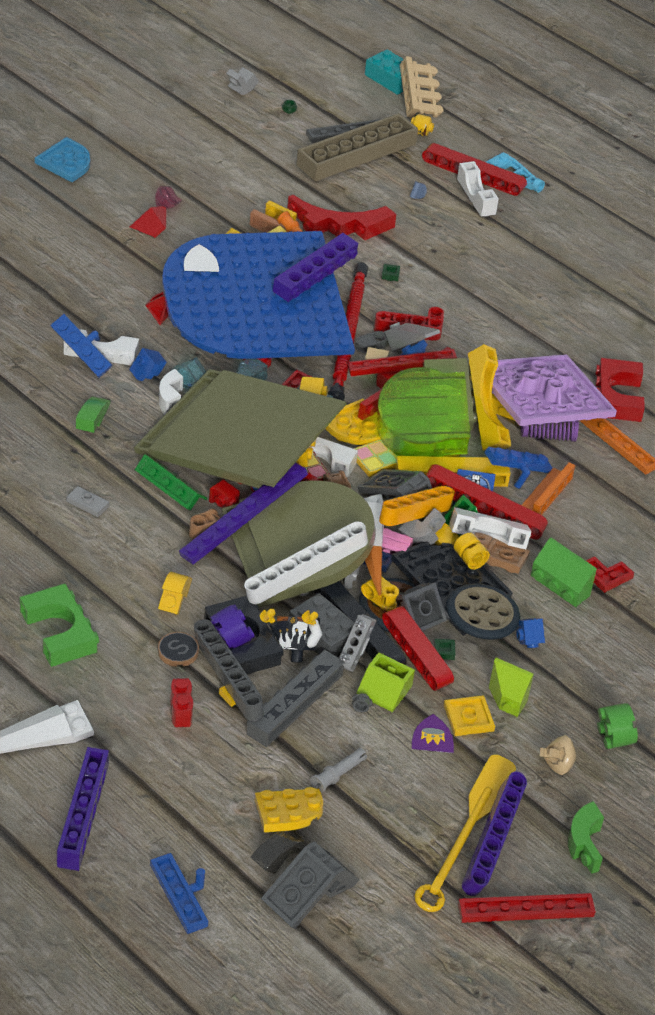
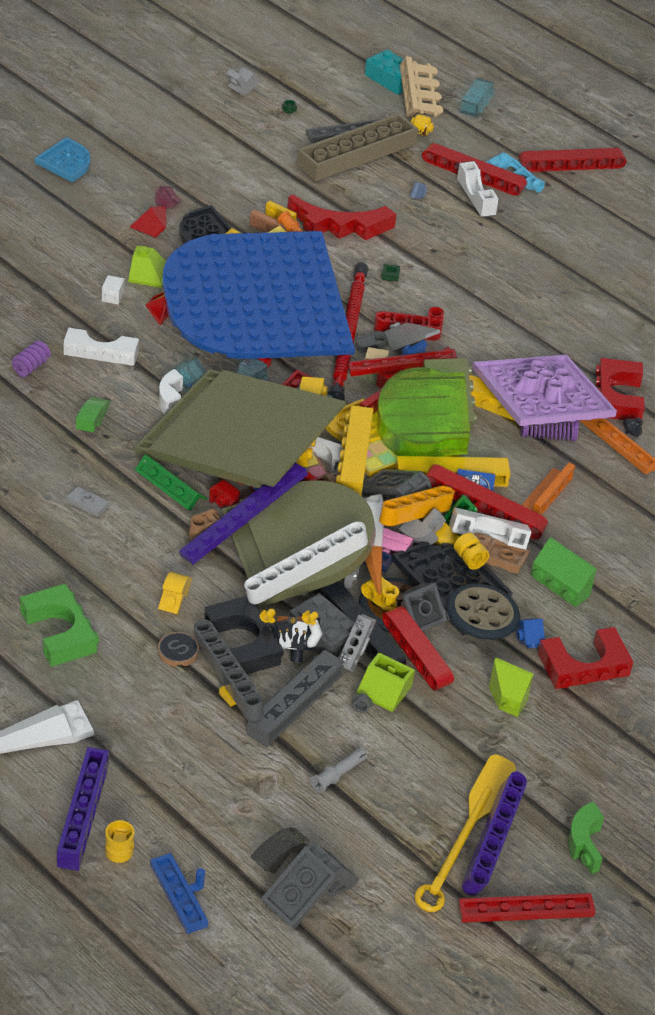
blue plate [50,314,112,378] -> none
blue brick [129,348,167,381] -> none
red brick [170,678,193,727] -> none
white sticker [184,244,219,272] -> none
dark purple brick [209,604,255,649] -> none
yellow plate [255,787,323,832] -> none
dark purple brick [273,233,359,302] -> none
dark purple sticker [412,714,454,753] -> none
dark green plate [434,639,456,660] -> none
yellow tile [443,695,495,736] -> none
yellow arch [468,344,511,451] -> none
blue plate [484,447,552,489] -> none
tan piece [540,735,576,775] -> none
red plate [586,556,634,593] -> none
bright green brick [597,703,638,749] -> none
none -> medium lavender piece [12,341,51,377]
none -> white brick [102,275,125,305]
none -> yellow wheel [105,820,134,863]
none -> lime slope [128,245,166,288]
none -> black plate [179,205,231,243]
none -> yellow brick [336,405,373,495]
none -> clear light blue brick [460,77,495,118]
none -> red beam [518,148,627,172]
none -> red arch [538,627,634,689]
none -> black piece [623,417,643,437]

